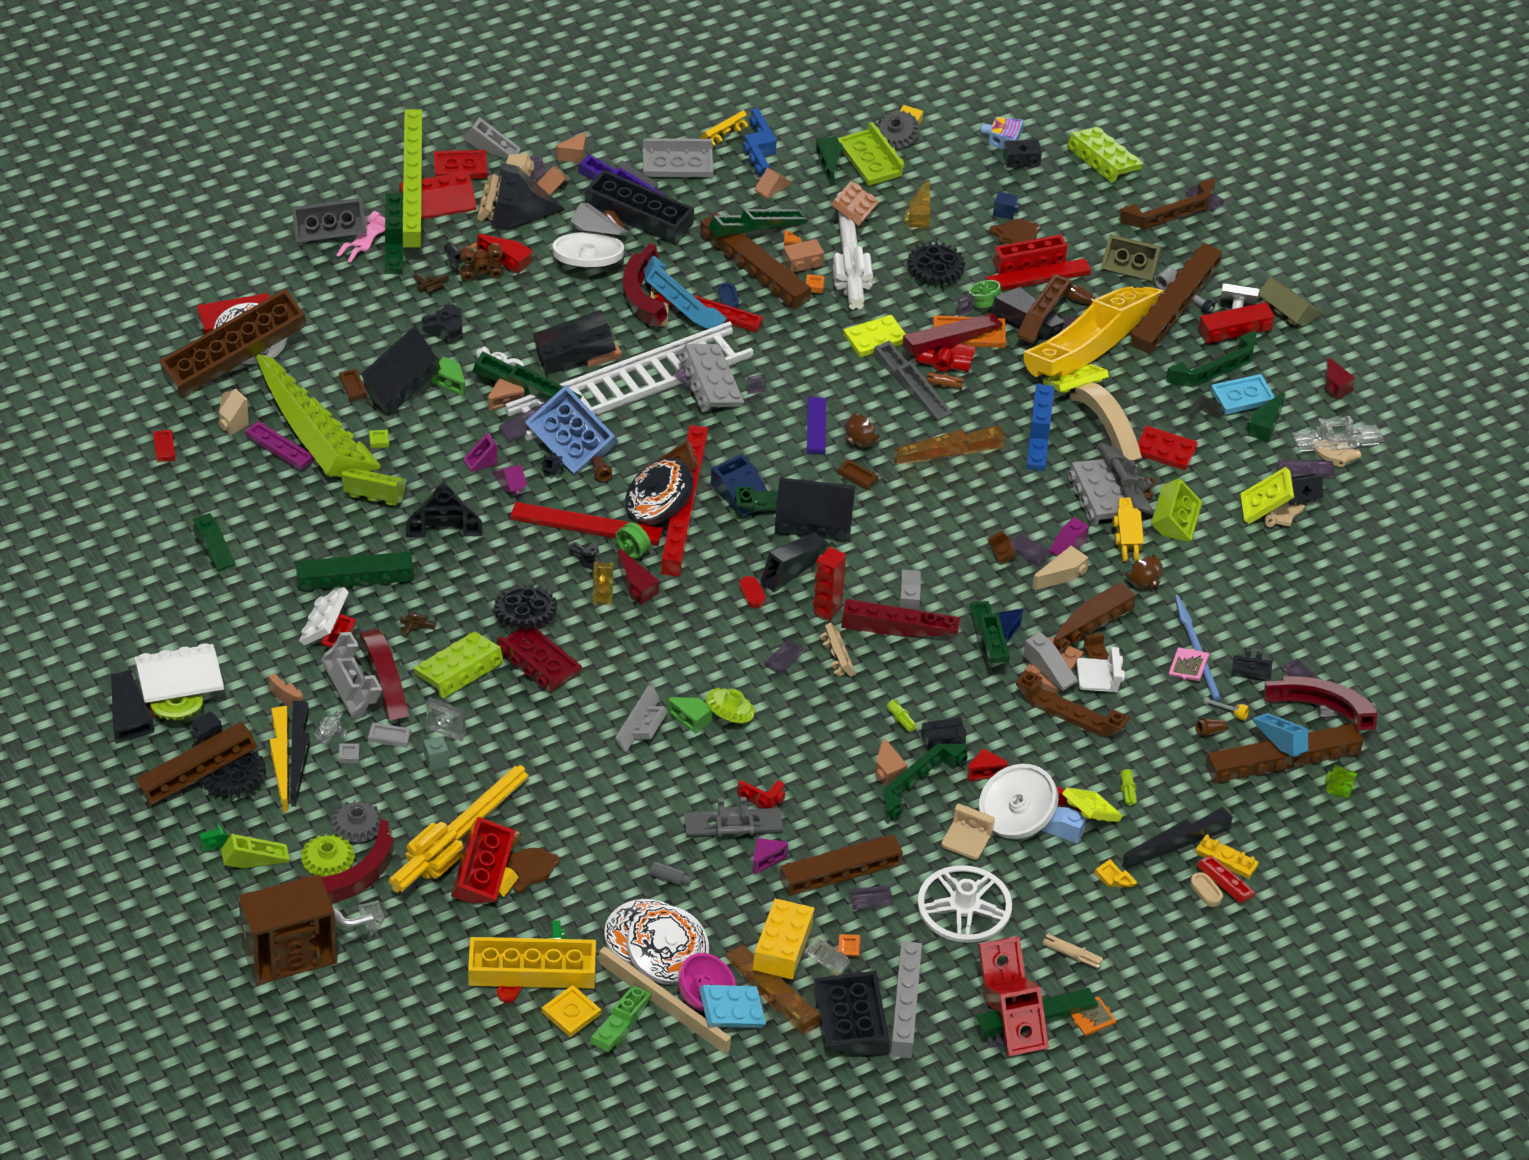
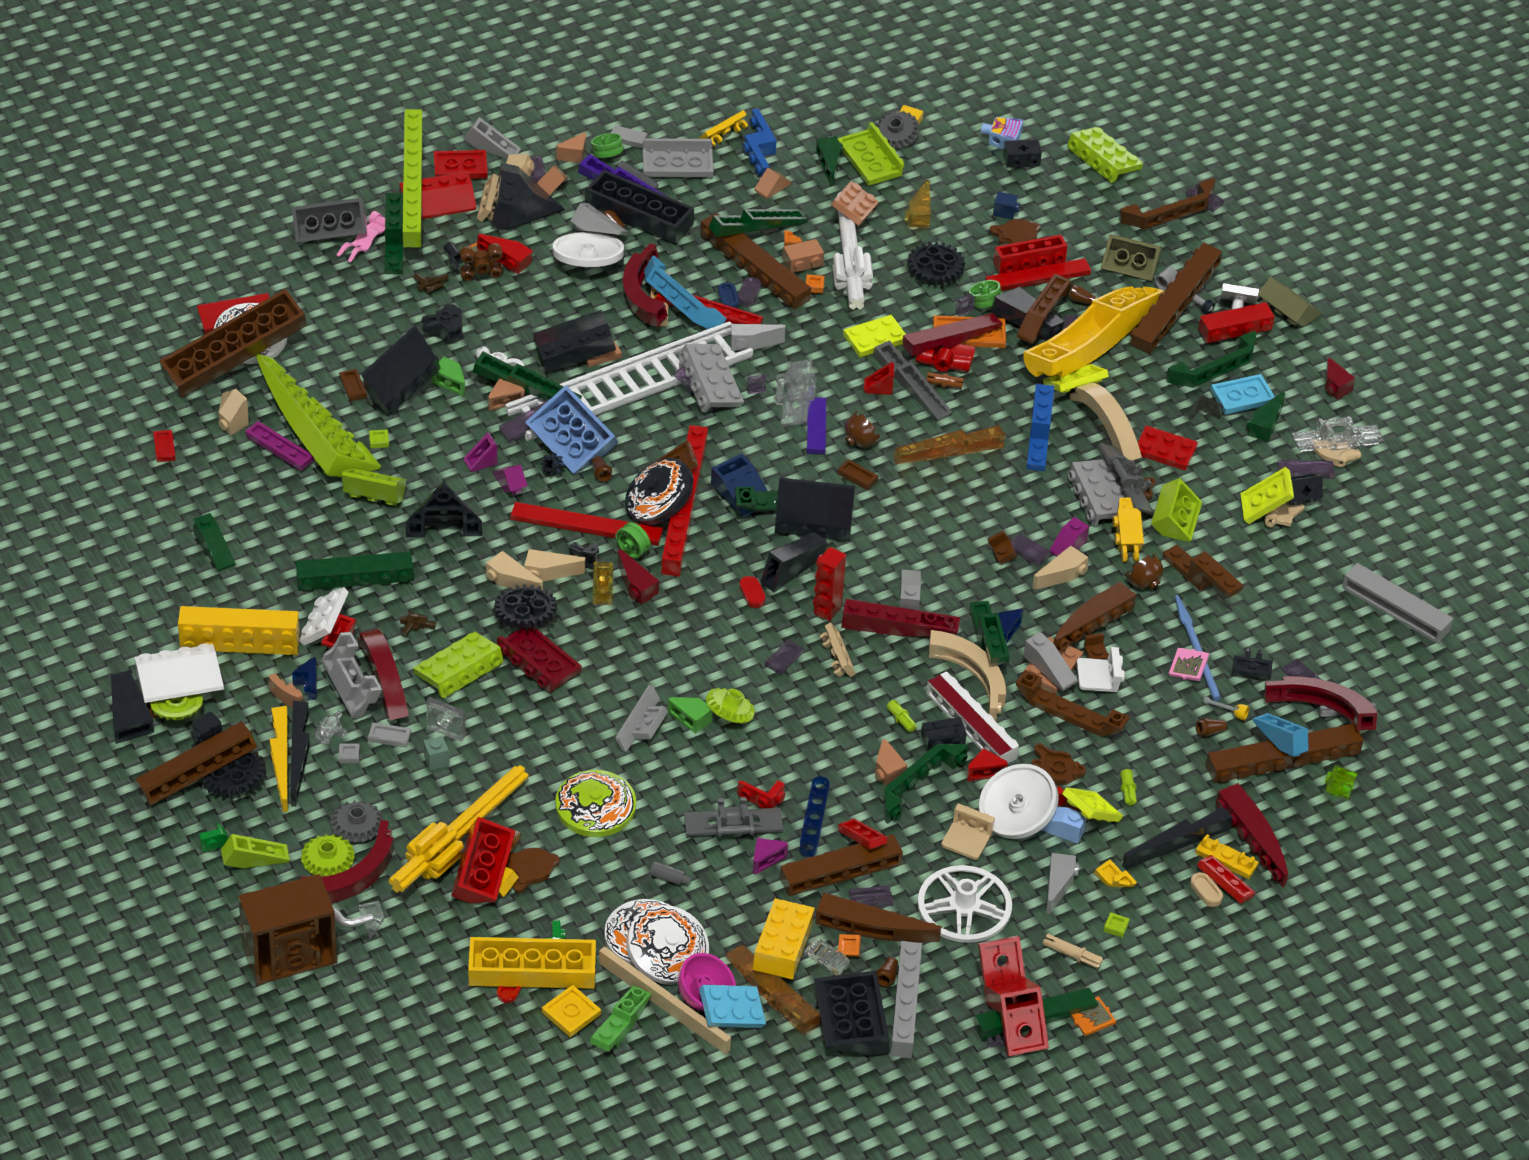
none -> yellow brick [178,606,300,655]
none -> clear blue slope [292,657,317,700]
none -> tan slope [486,551,543,590]
none -> tan slope [524,549,585,581]
none -> dish [555,770,636,837]
none -> bright green wheel [591,133,624,158]
none -> light grey tile [611,125,647,148]
none -> light grey slope [730,324,786,351]
none -> clear purple tile [738,277,761,306]
none -> clear piece [774,360,816,426]
none -> clear blue beam [799,776,830,857]
none -> reddish brown slope [815,893,942,943]
none -> red tile [838,819,887,849]
none -> red slope [864,362,894,395]
none -> reddish brown cone [876,957,898,987]
none -> brick [926,671,1019,763]
none -> tan arch [929,630,1006,721]
none -> reddish brown tile [1031,743,1086,786]
none -> light grey slope [1046,853,1079,914]
none -> lime tile [1103,912,1130,938]
none -> reddish brown bracket [1162,544,1244,599]
none -> dark red slope [1216,783,1289,888]
none -> light grey brick [1342,563,1454,644]

